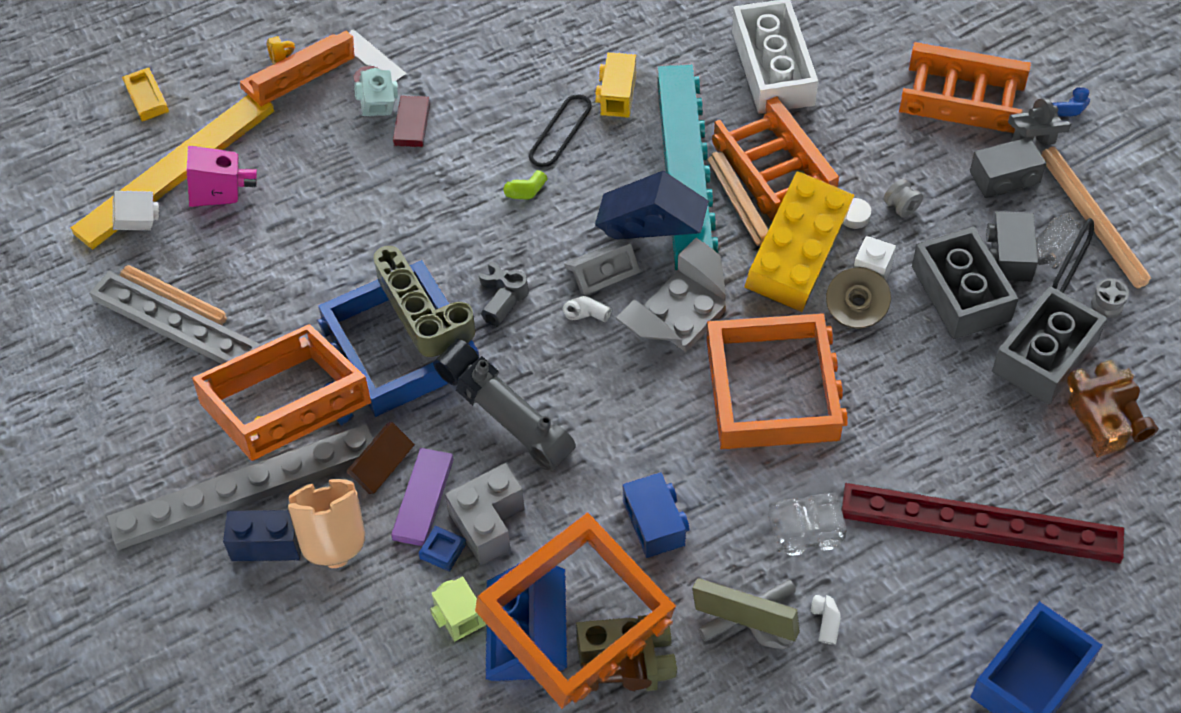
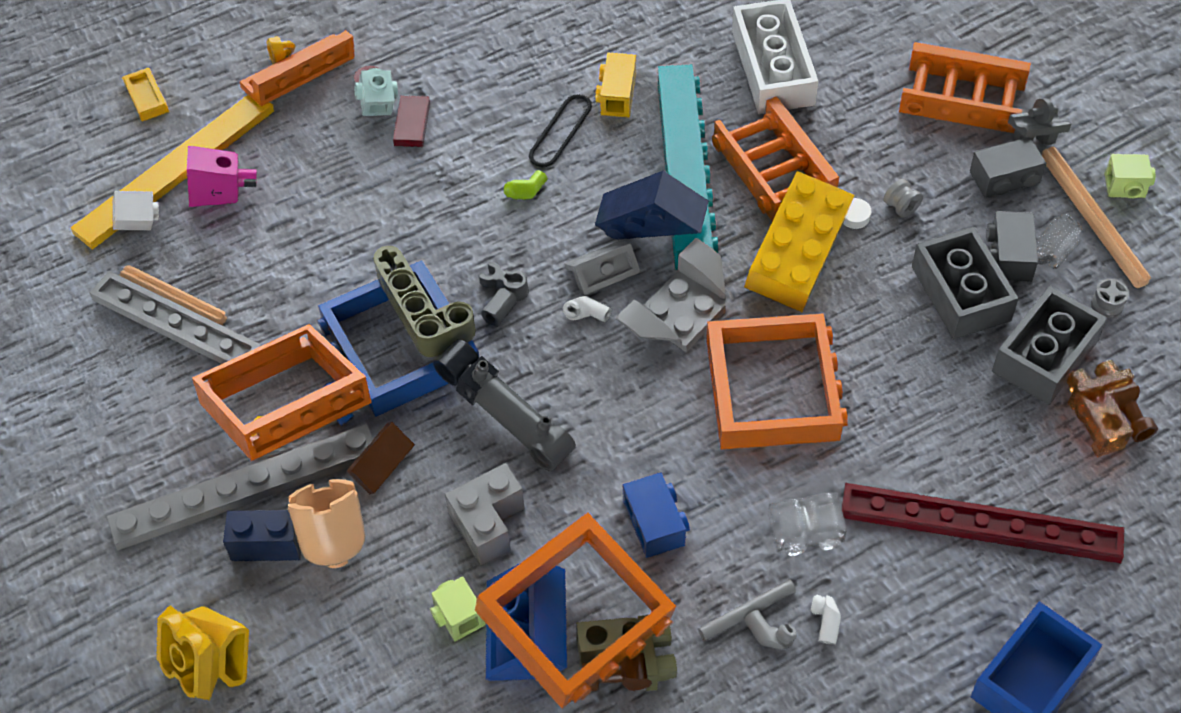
white sticker [349,30,407,81] -> none
medium lavender tile [391,448,454,546] -> none
blue tile [418,525,466,572] -> none
olive tile [692,578,800,642] -> none
light nougat axle [708,151,768,246] -> none
dark tan dish [826,267,891,329] -> none
white brick [854,236,896,280] -> none
blue arm [1052,87,1090,117] -> none
black piece [1052,218,1094,293] -> none
none -> yellow piece [156,605,249,700]
none -> yellowish green brick [1105,154,1156,198]

